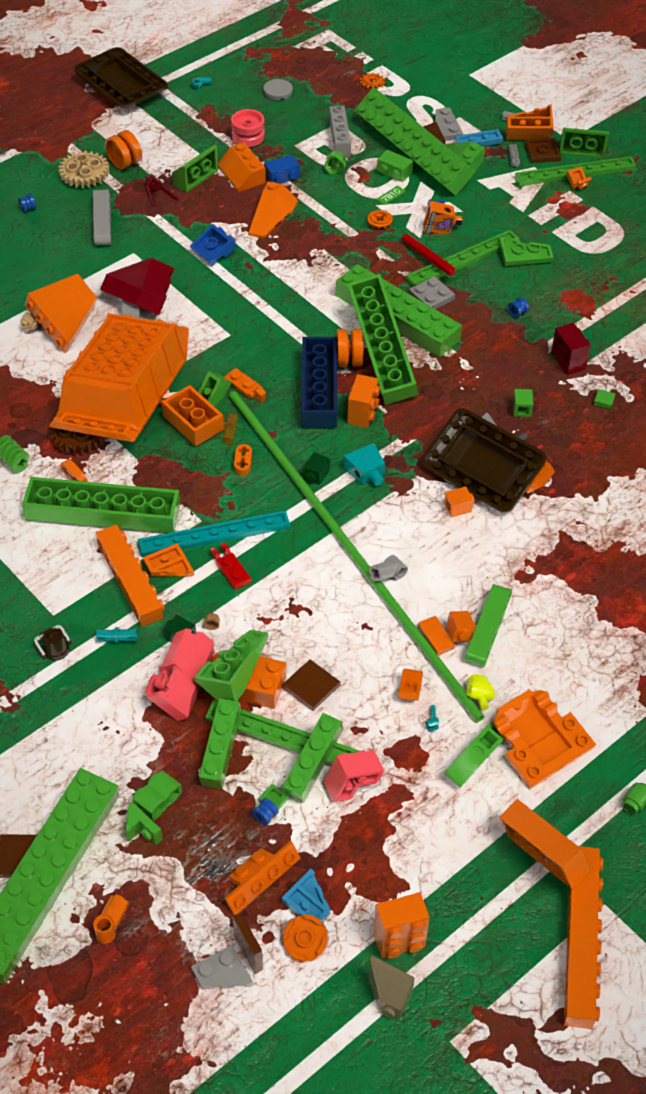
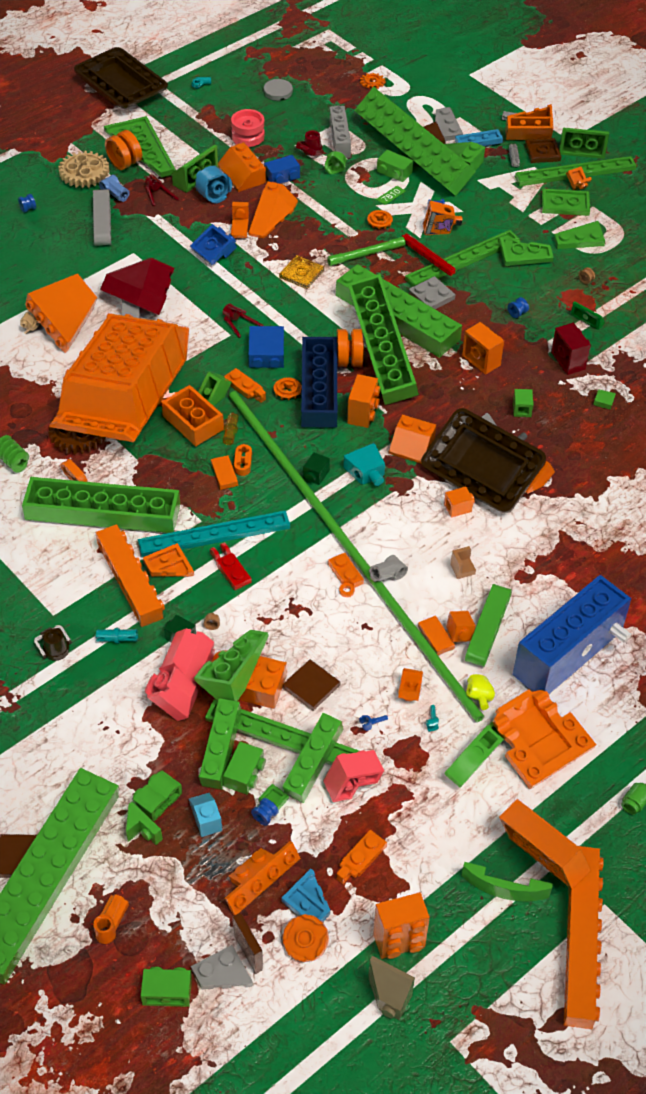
none -> medium blue piece [99,175,129,202]
none -> bright green wing [104,116,176,177]
none -> bright green brick [141,967,192,1007]
none -> medium azure slope [189,793,222,837]
none -> dark azure brick [196,166,232,203]
none -> orange tile [211,455,238,490]
none -> dark red plant [223,303,264,338]
none -> bright green brick [223,741,266,795]
none -> orange bracket [231,202,249,238]
none -> blue brick [249,326,284,368]
none -> orange gear [274,378,302,400]
none -> clear yellow tile [279,255,324,289]
none -> dark red piece [296,130,324,156]
none -> bright green piece [327,237,405,266]
none -> orange hinge [328,553,364,597]
none -> orange hinge [336,830,387,885]
none -> blue hand [359,715,388,731]
none -> orange slope [389,415,436,464]
none -> medium nougat panel [450,546,476,579]
none -> bright green slope [461,862,553,902]
none -> orange brick [462,322,504,375]
none -> blue piece [513,575,631,694]
none -> bright green tile [542,189,590,216]
none -> bright green wing [554,221,605,249]
none -> green slope [571,301,605,330]
none -> medium nougat bush [578,267,595,284]

